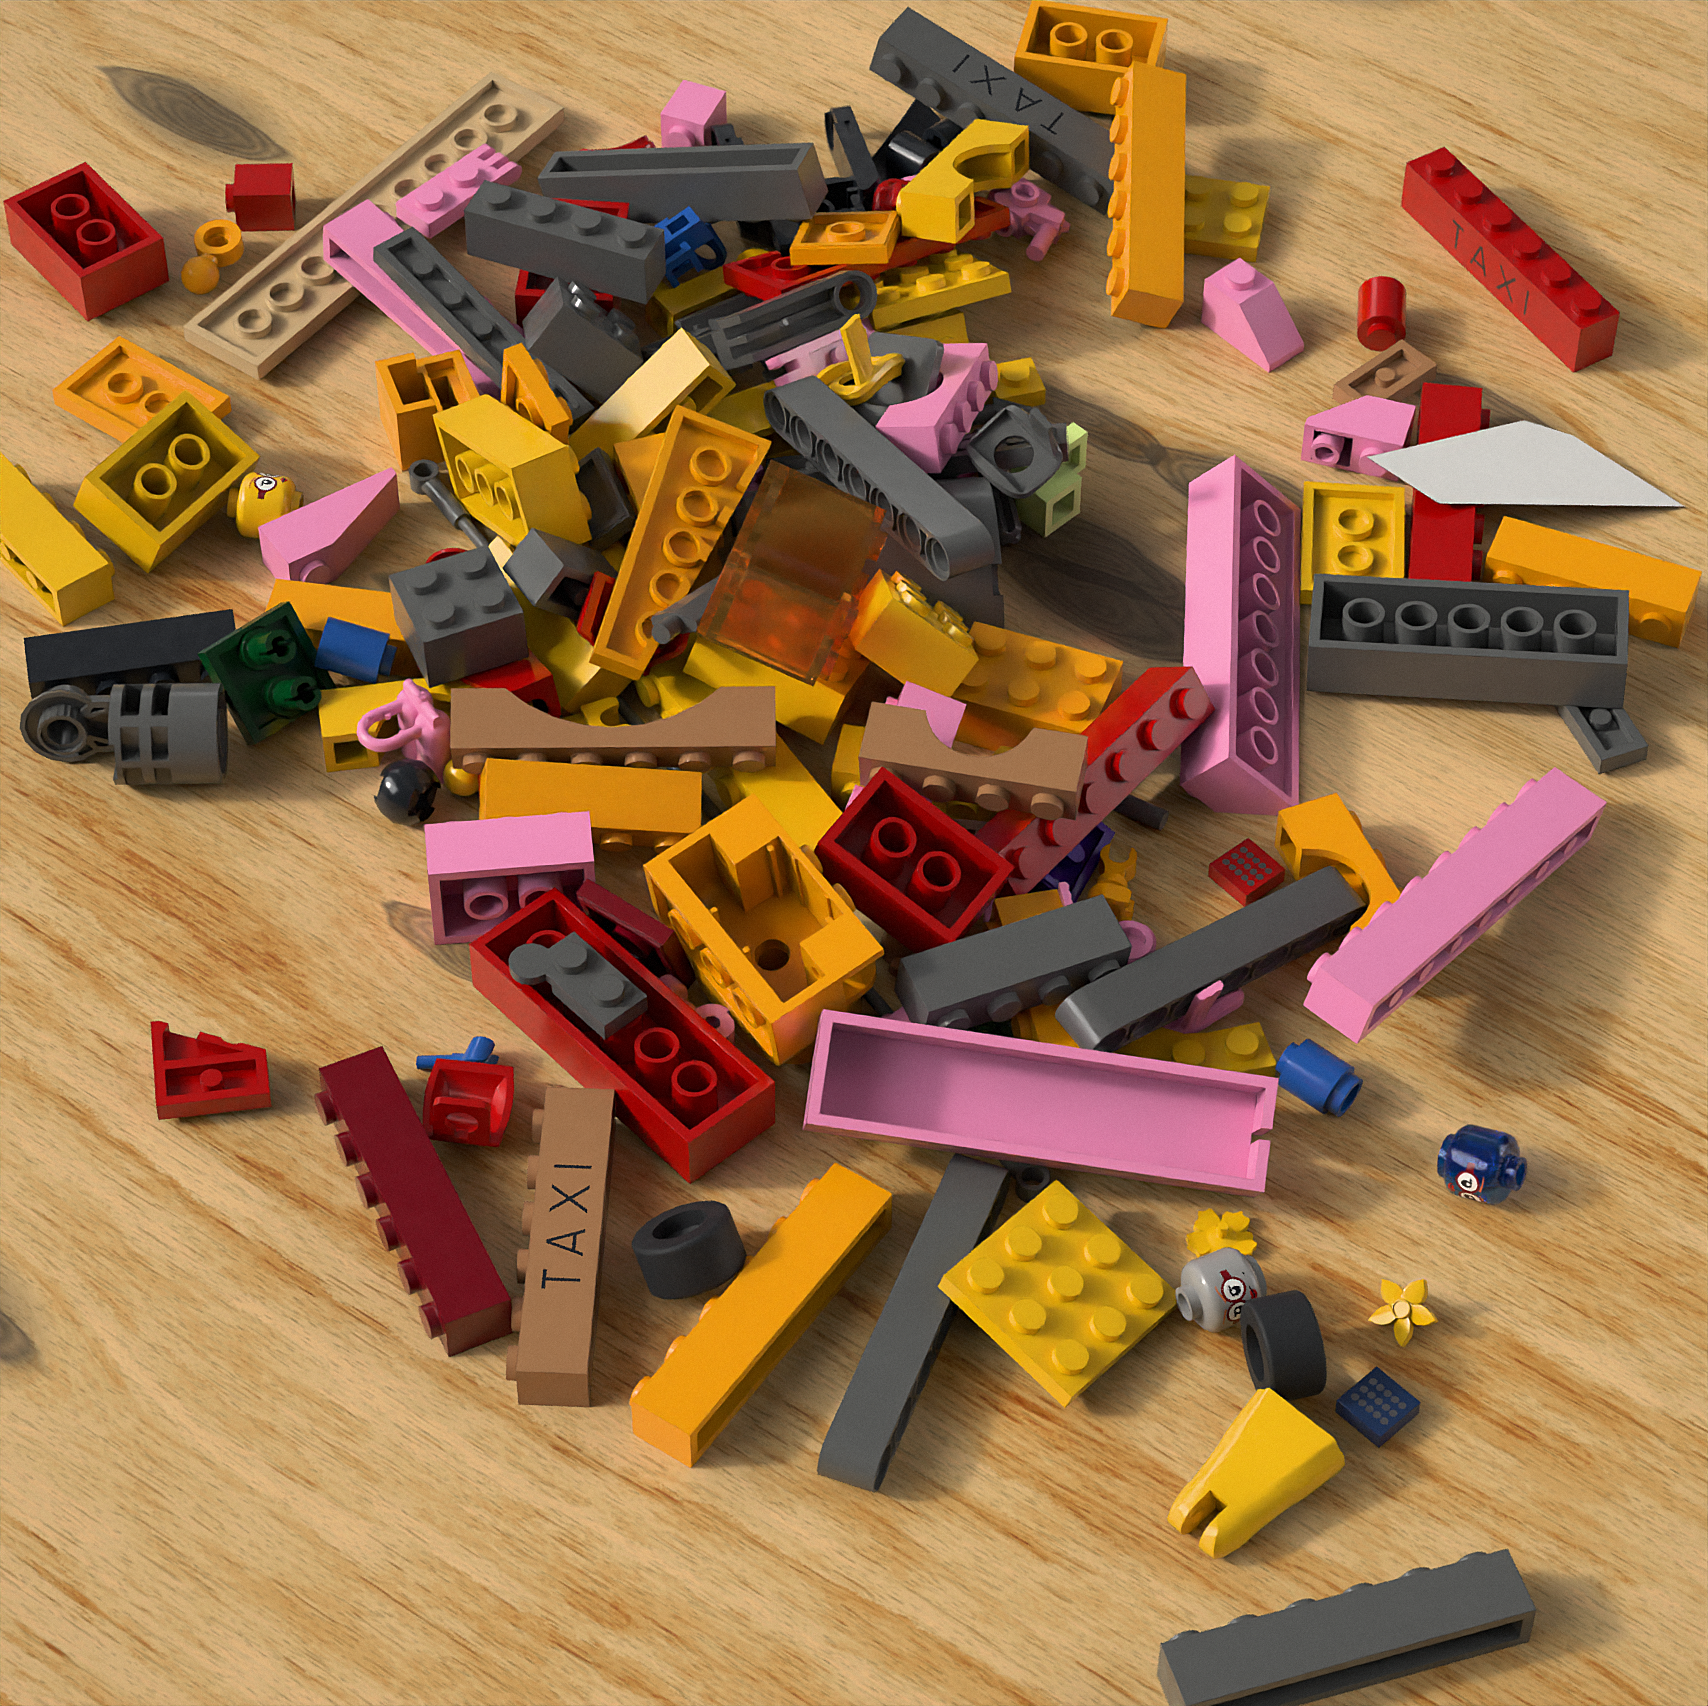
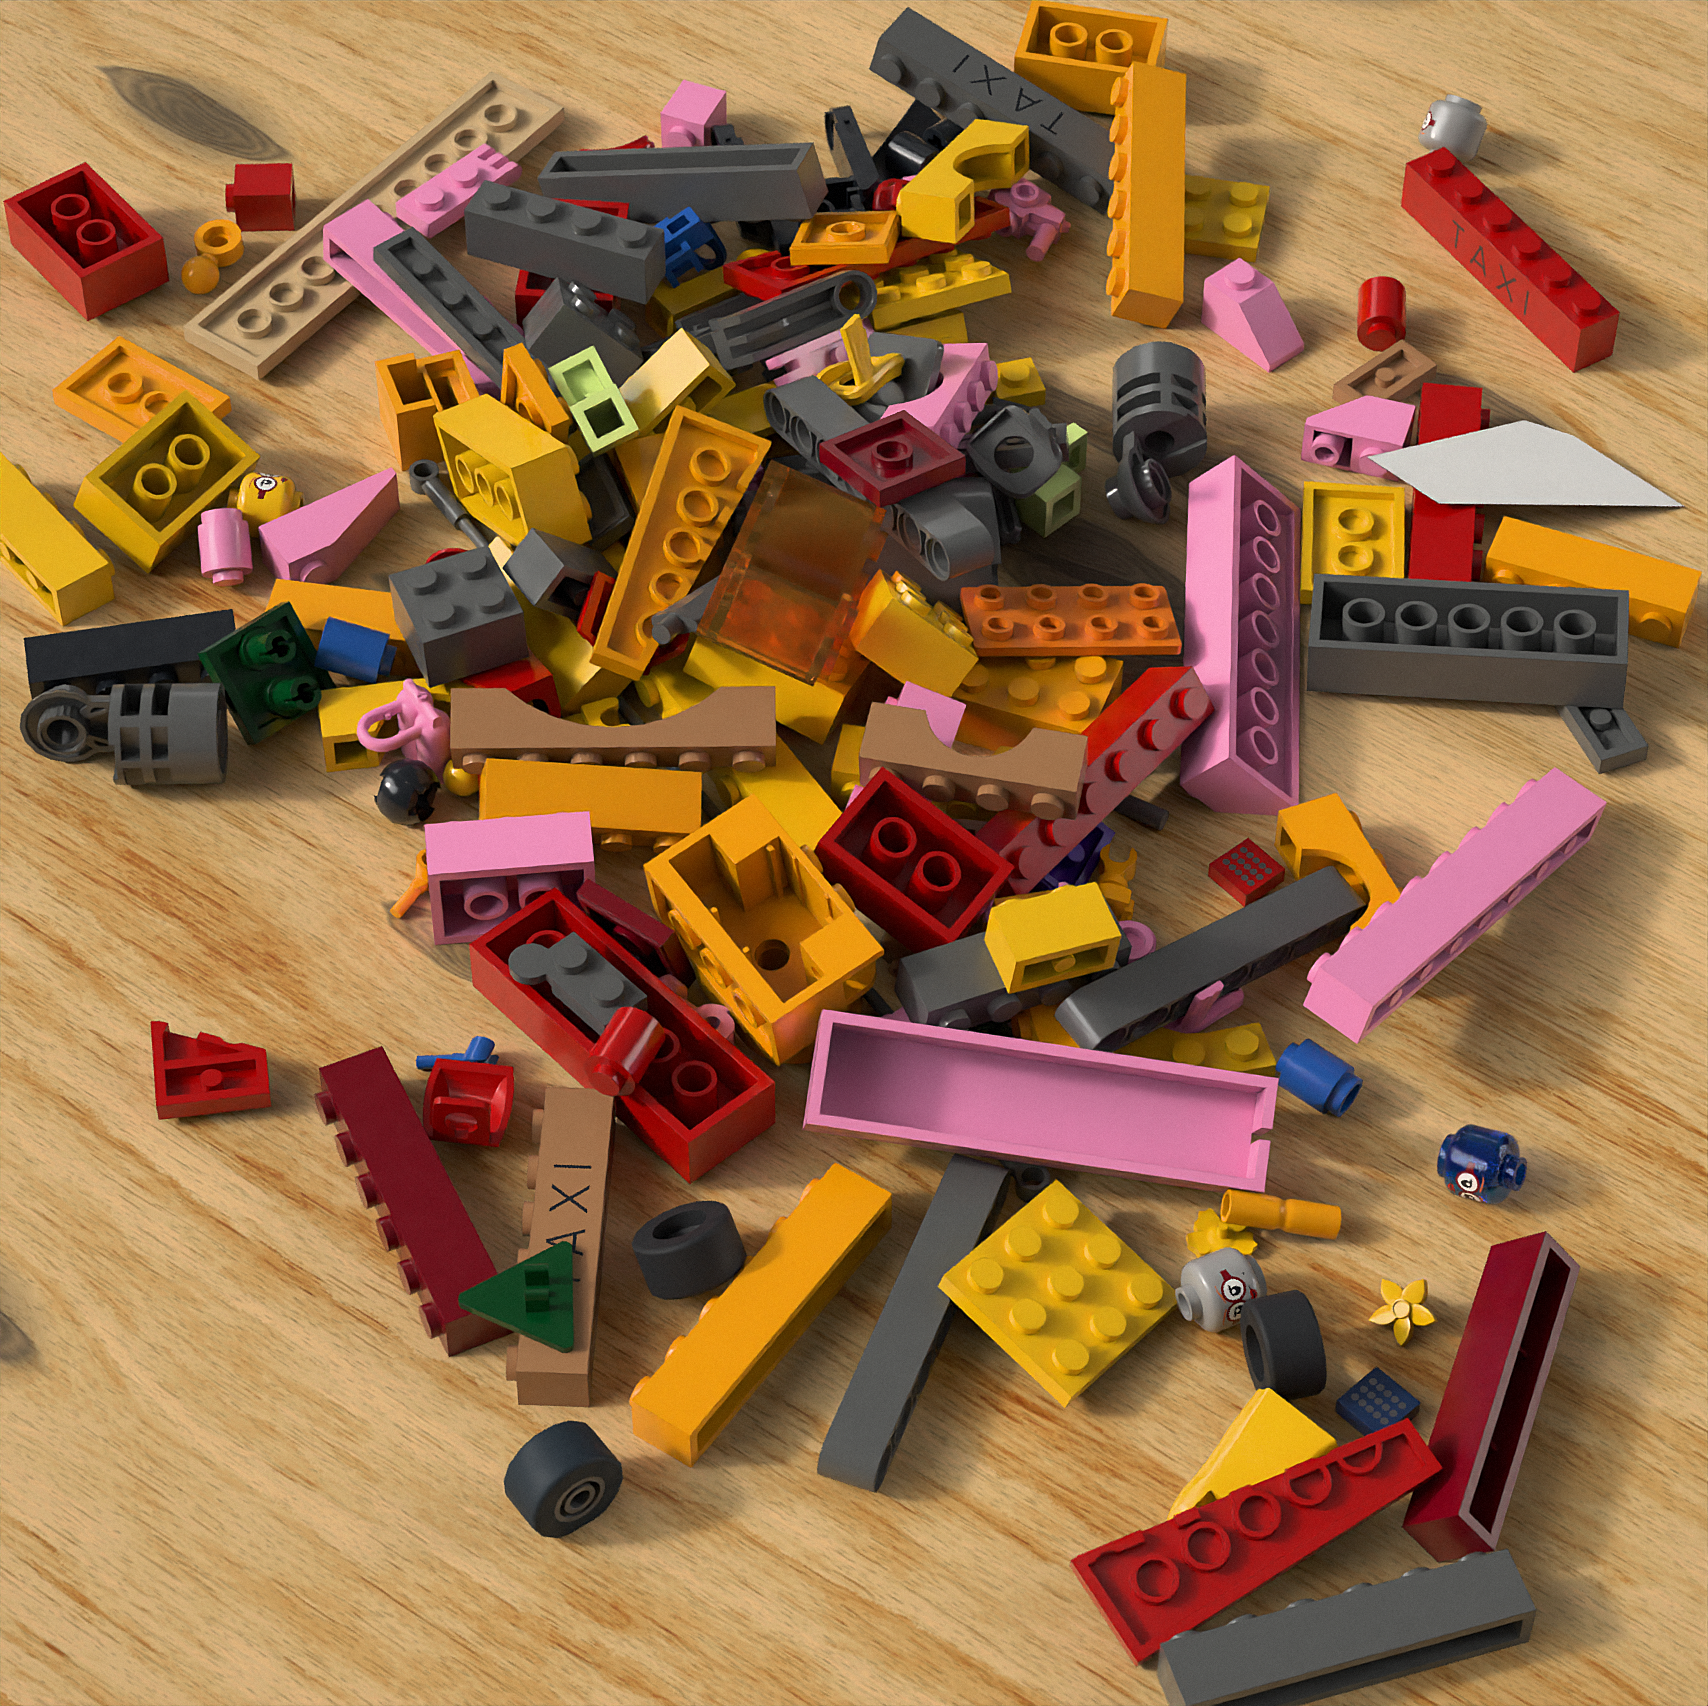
none -> bright pink brick [197,508,253,586]
none -> light orange hand [390,849,429,919]
none -> dark green piece [458,1241,574,1353]
none -> black wheel [504,1420,623,1538]
none -> yellowish green brick [548,345,640,458]
none -> red brick [583,1007,666,1096]
none -> dark red plate [819,410,965,508]
none -> orange bracket [960,583,1182,657]
none -> yellow brick [984,882,1122,994]
none -> red wing [1069,1418,1443,1668]
none -> dark grey cylinder [1105,341,1207,525]
none -> light orange piece [1221,1188,1341,1240]
none -> dark red brick [1402,1231,1580,1563]
none -> light grey head [1418,94,1487,162]

